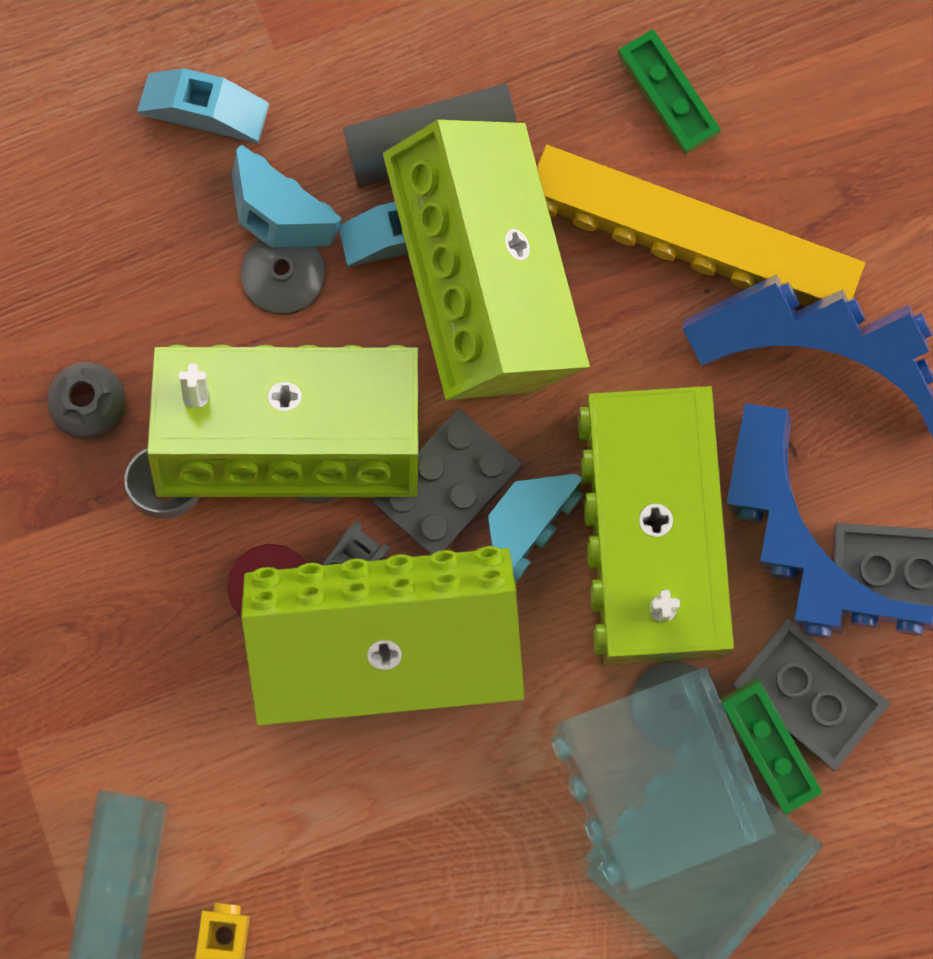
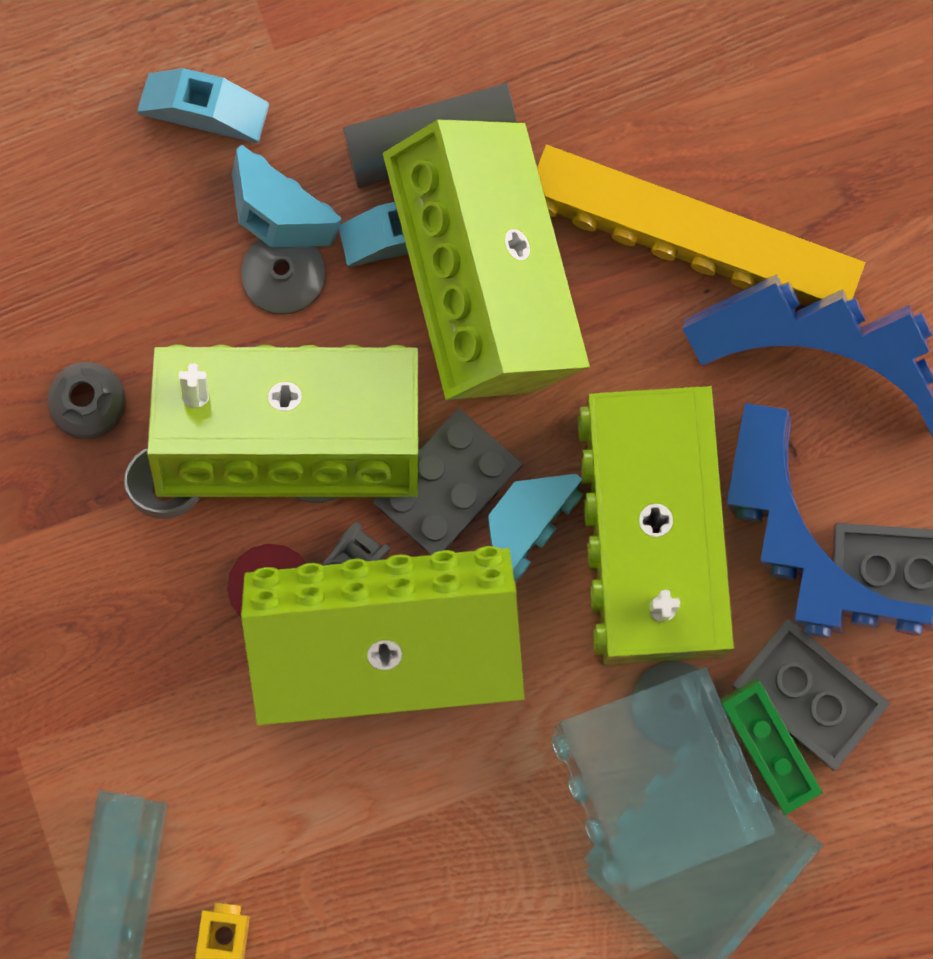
green plate [617,29,721,156] -> none

